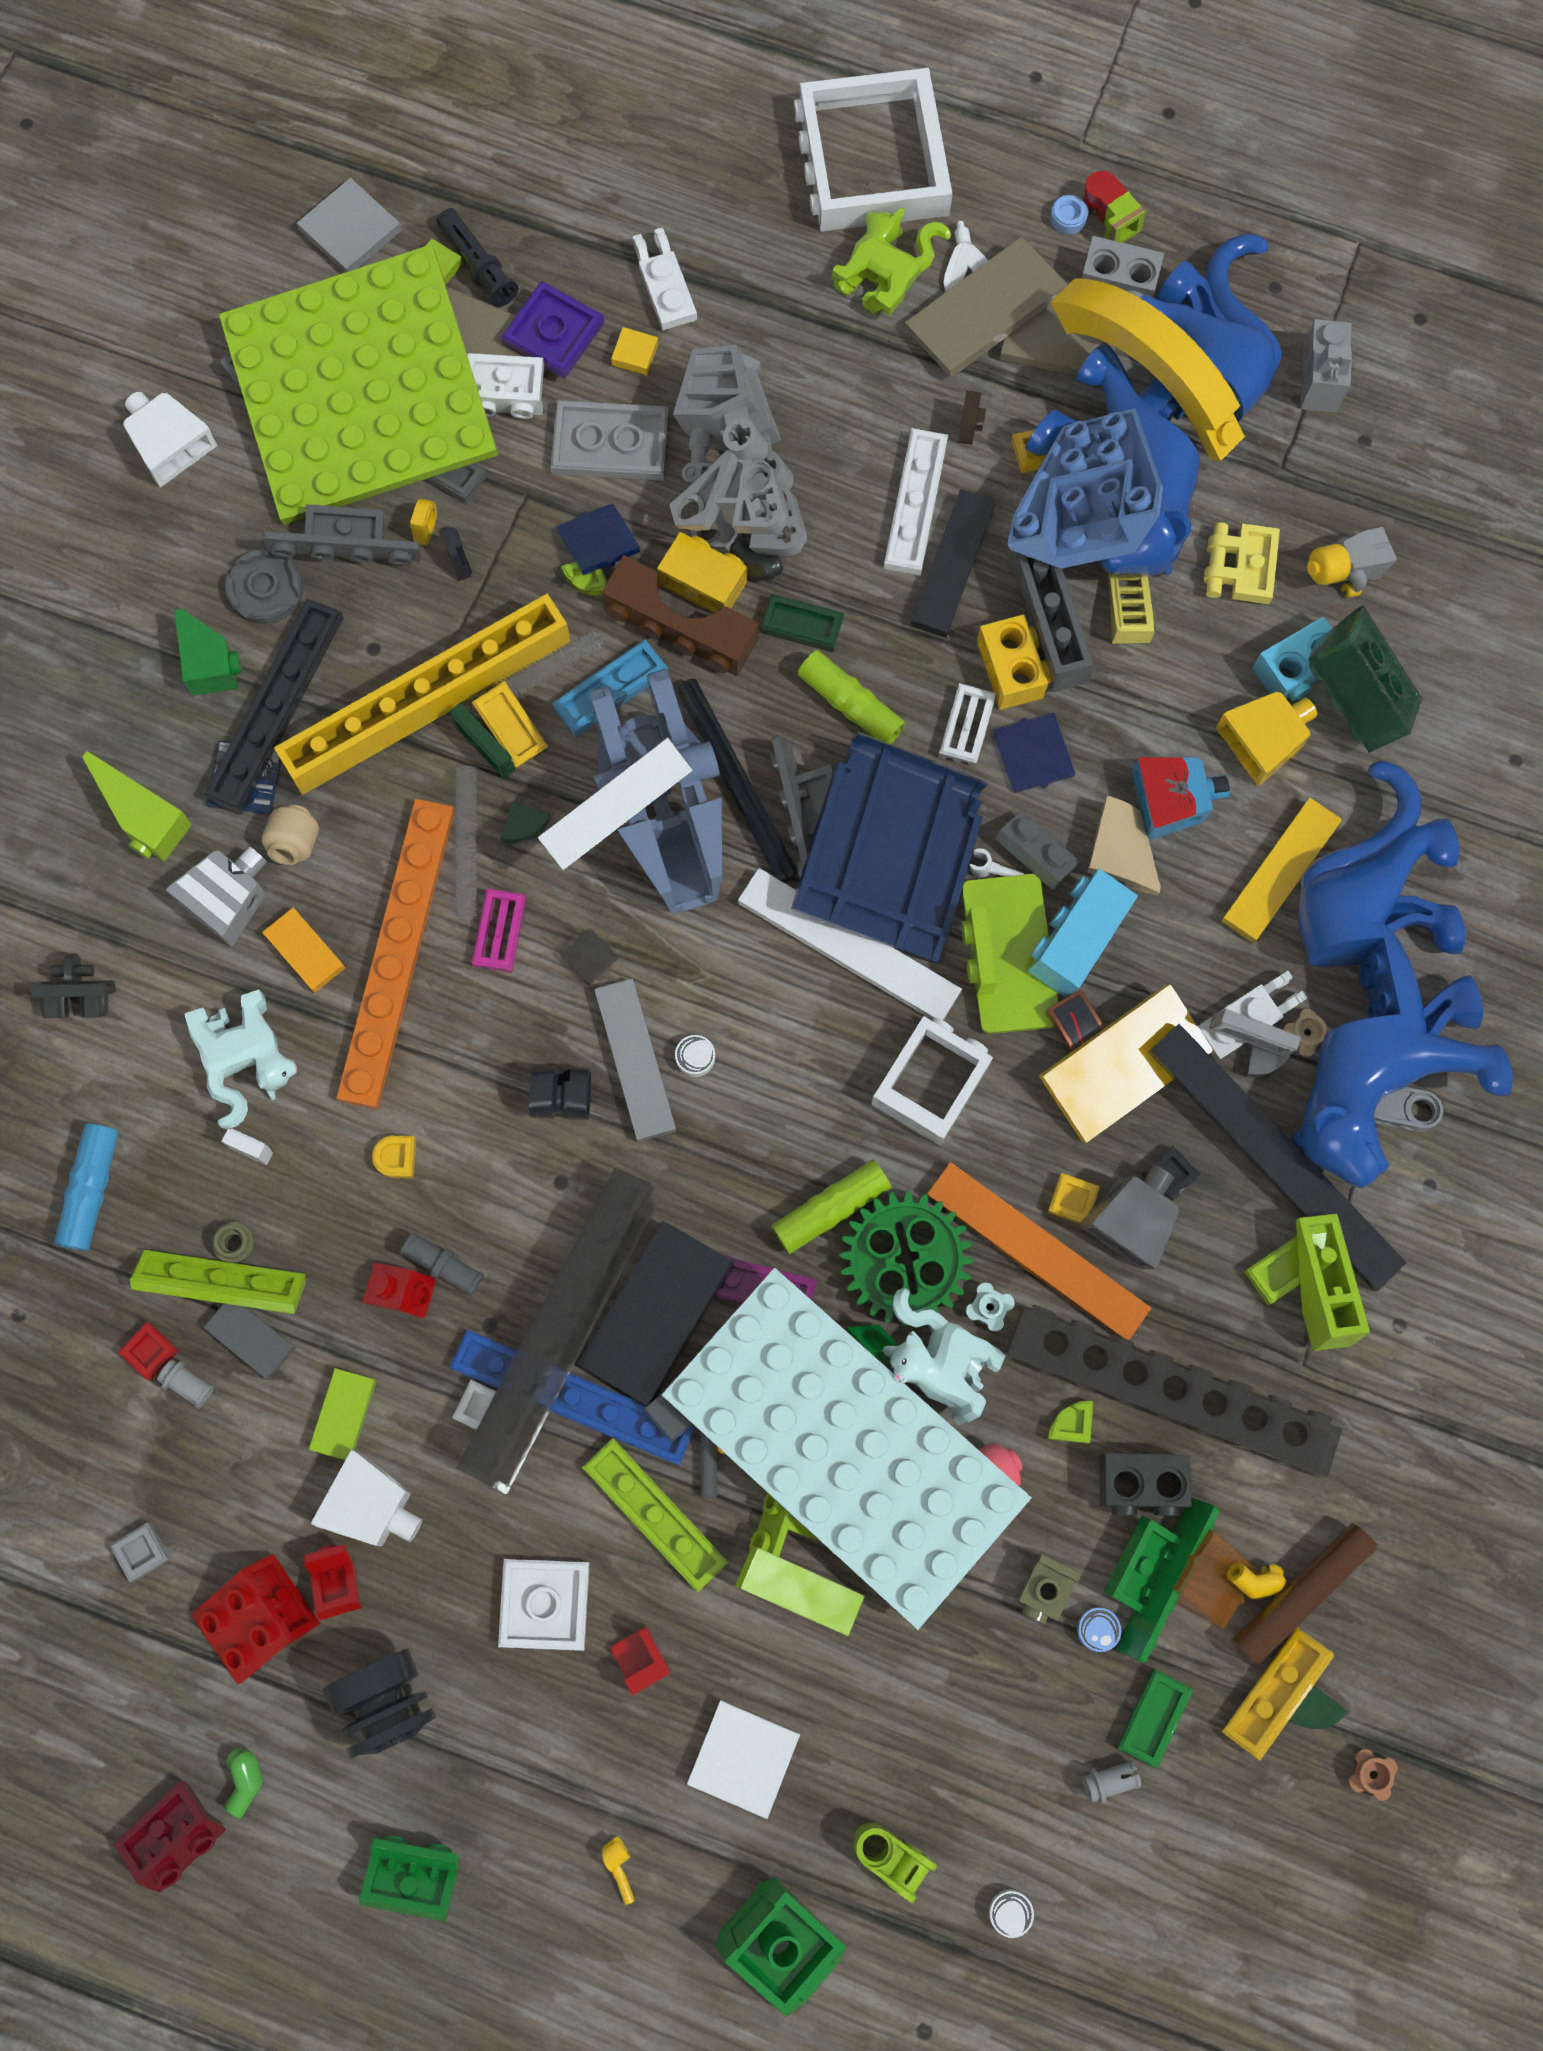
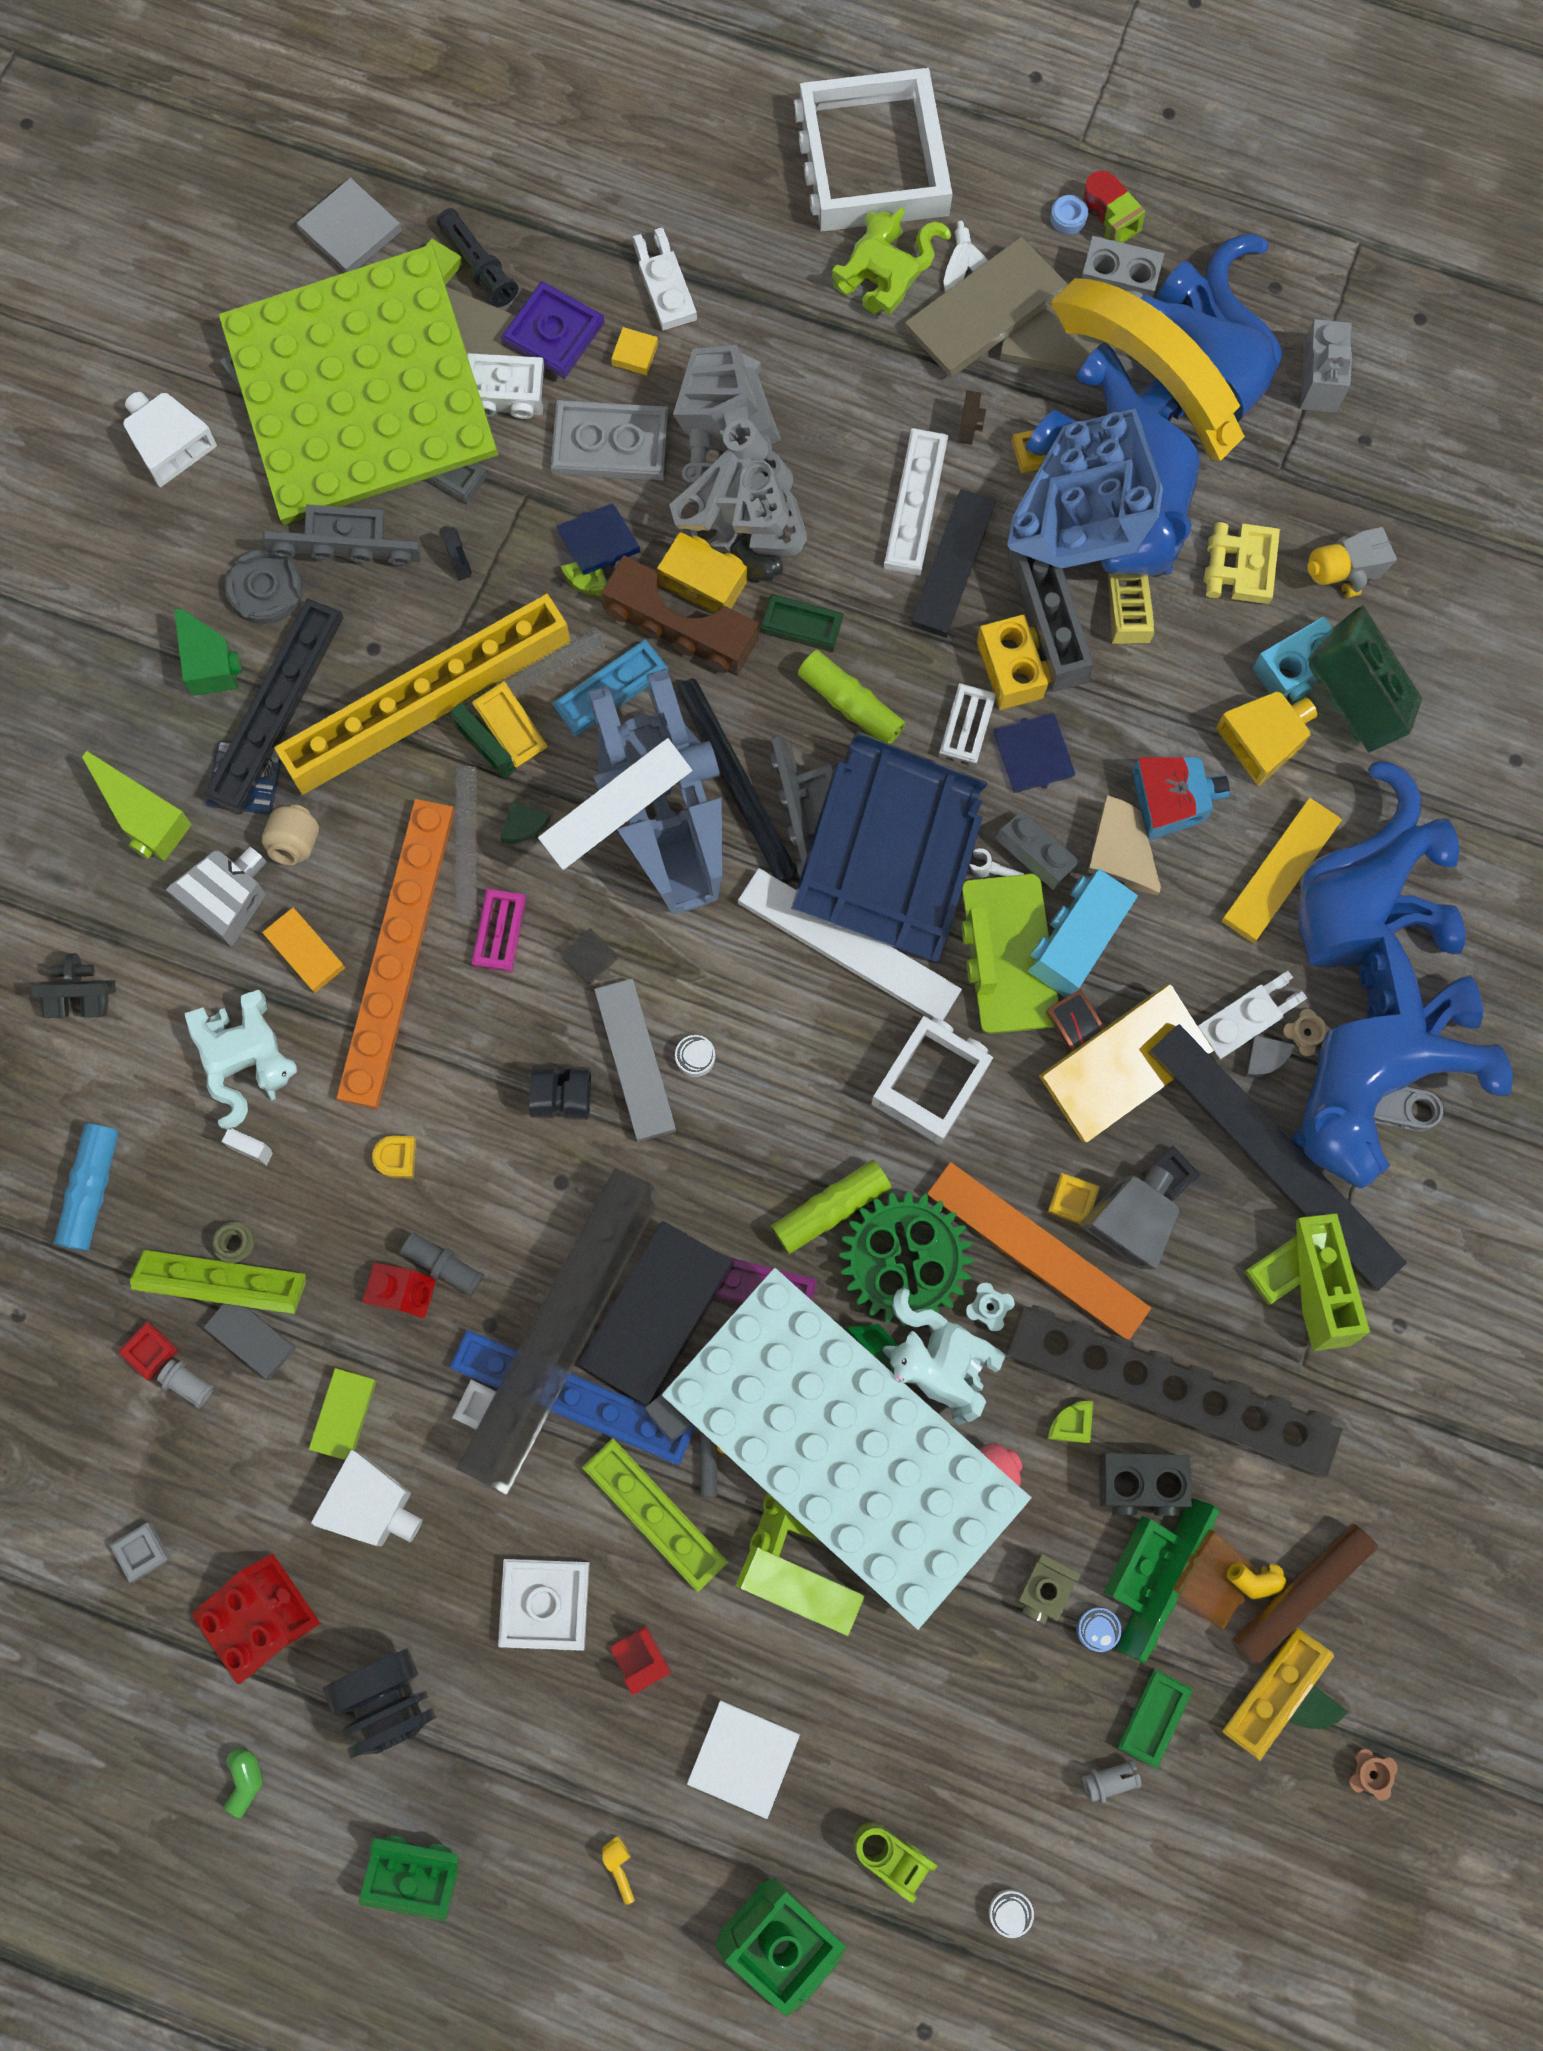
dark red bracket [113,1780,226,1892] -> none
red bracket [303,1545,362,1620] -> none
yellow tile [410,498,437,546] -> none
light grey tile [1209,1009,1301,1056] -> none

